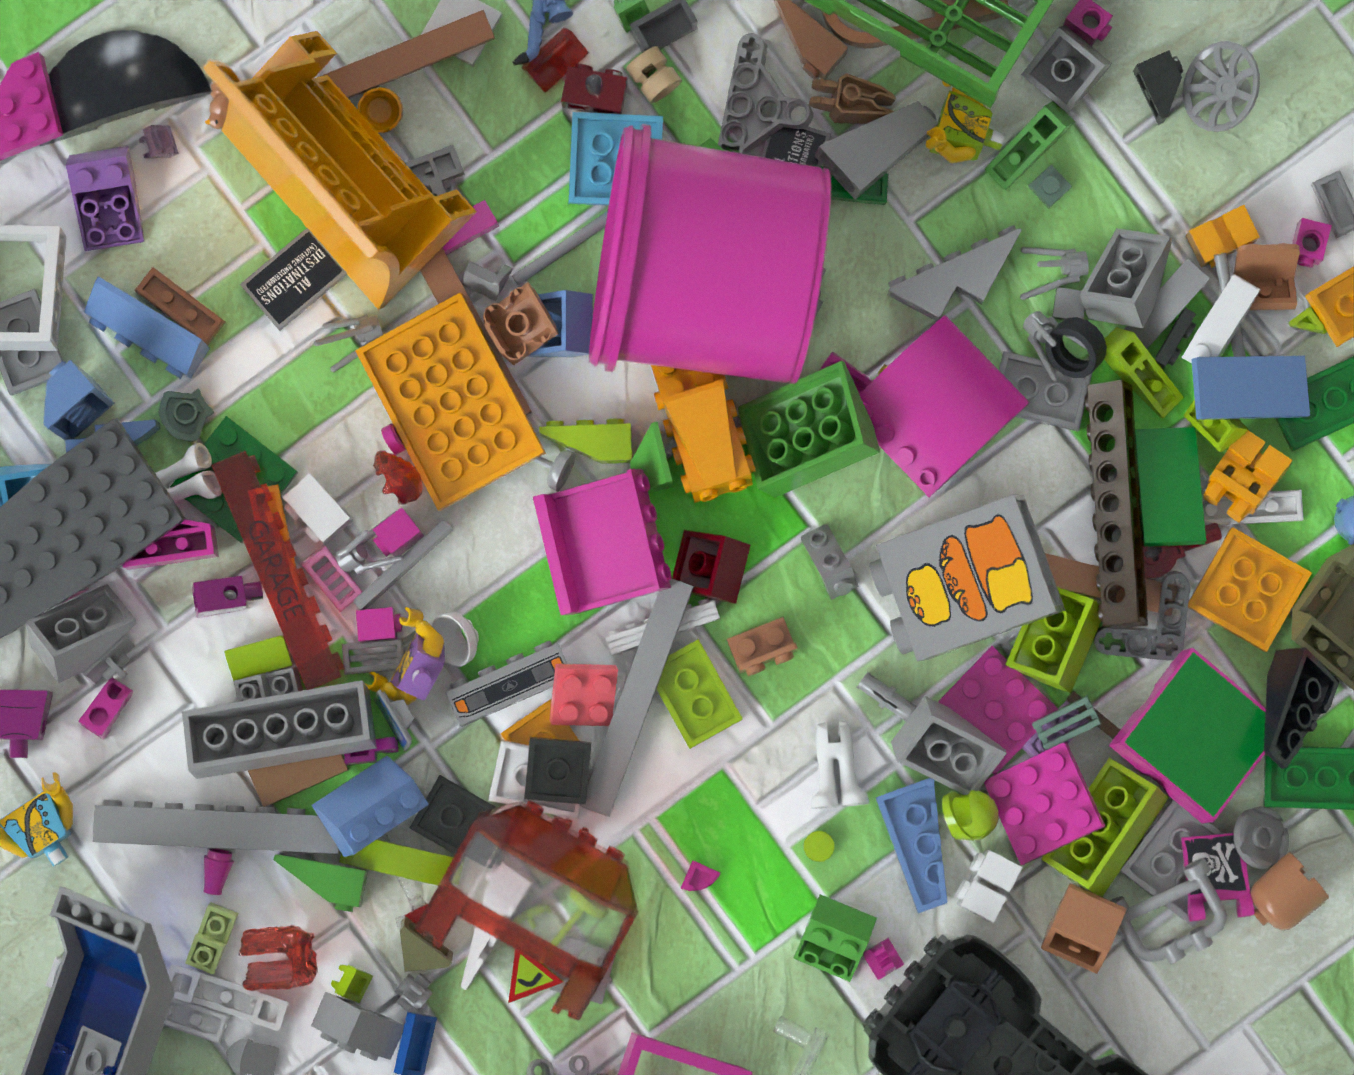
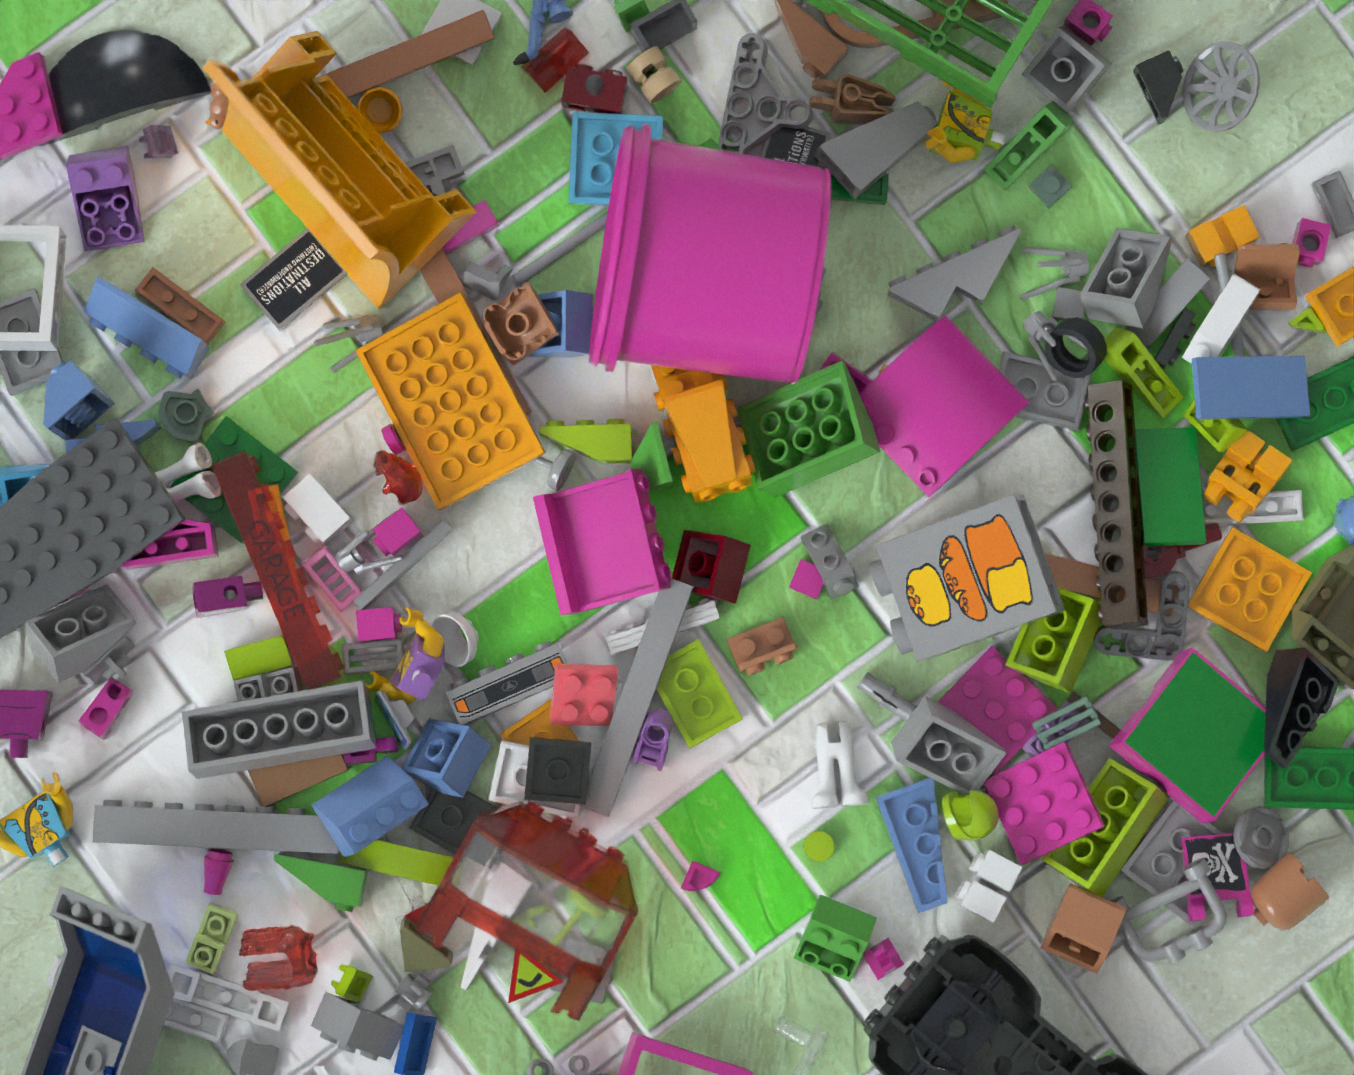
none -> medium blue slope [402,718,491,798]
none -> medium lavender piece [632,709,673,772]
none -> dark pink tile [789,560,823,600]

